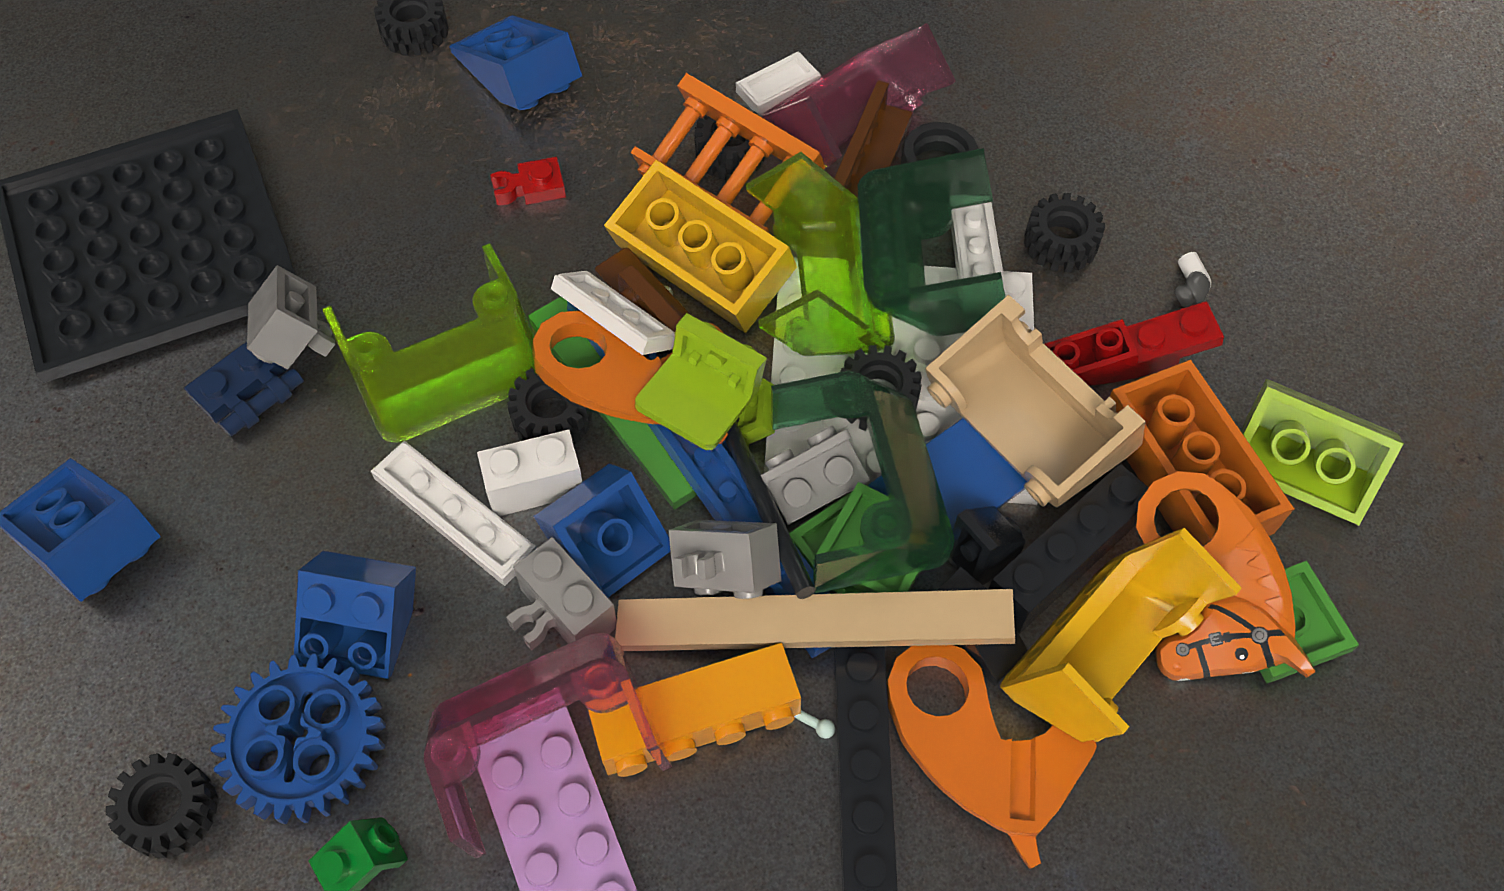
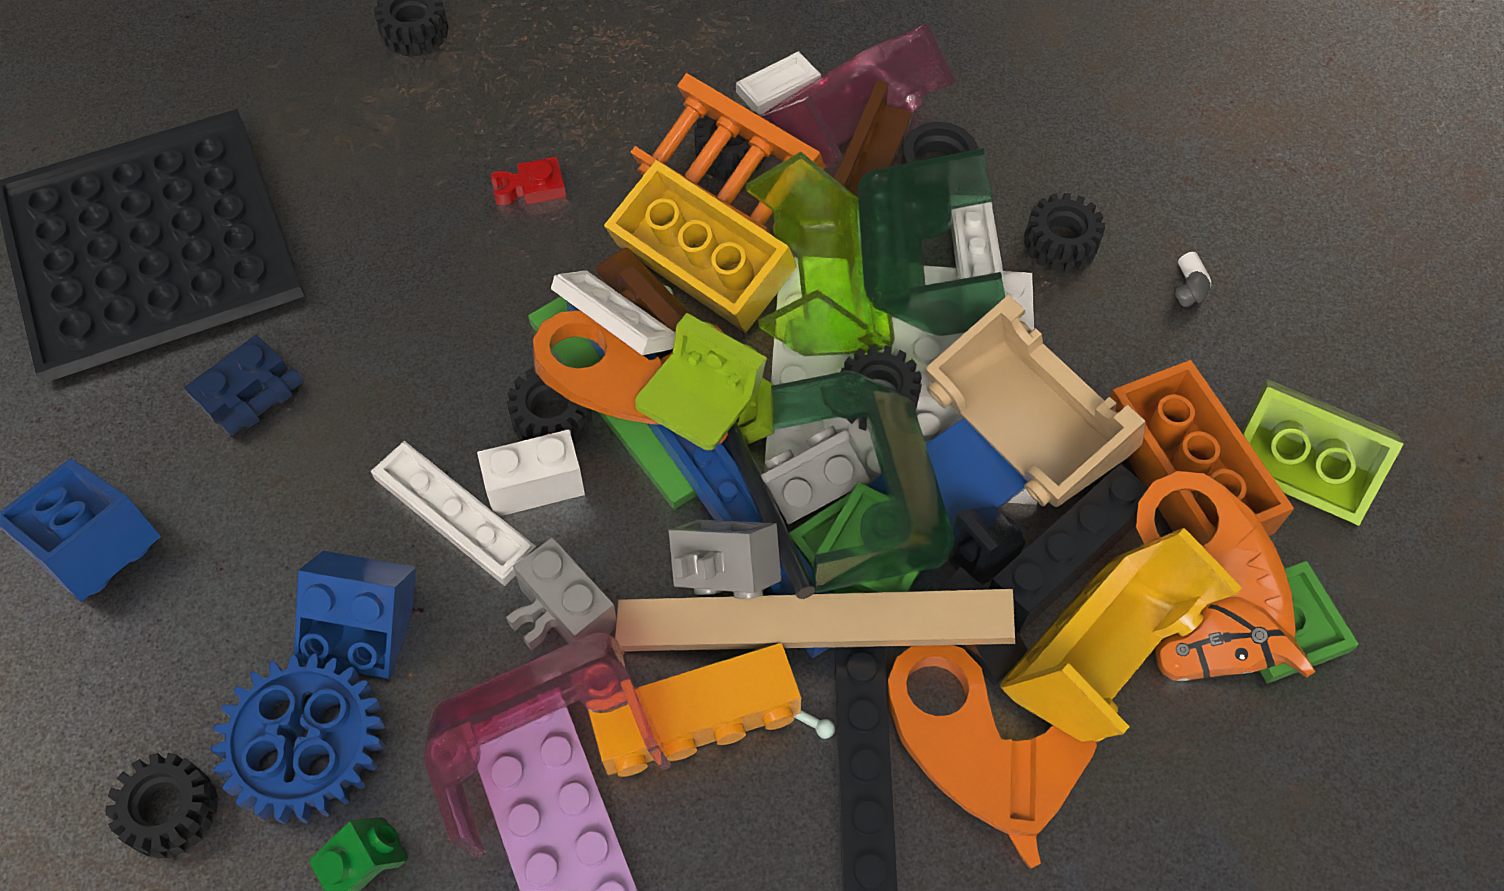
light grey brick [247,265,335,369] -> none
clear neon green windscreen [322,243,537,443] -> none
blue slope [449,15,582,110] -> none
blue slope [533,463,671,598] -> none
red slope [1044,301,1224,386] -> none

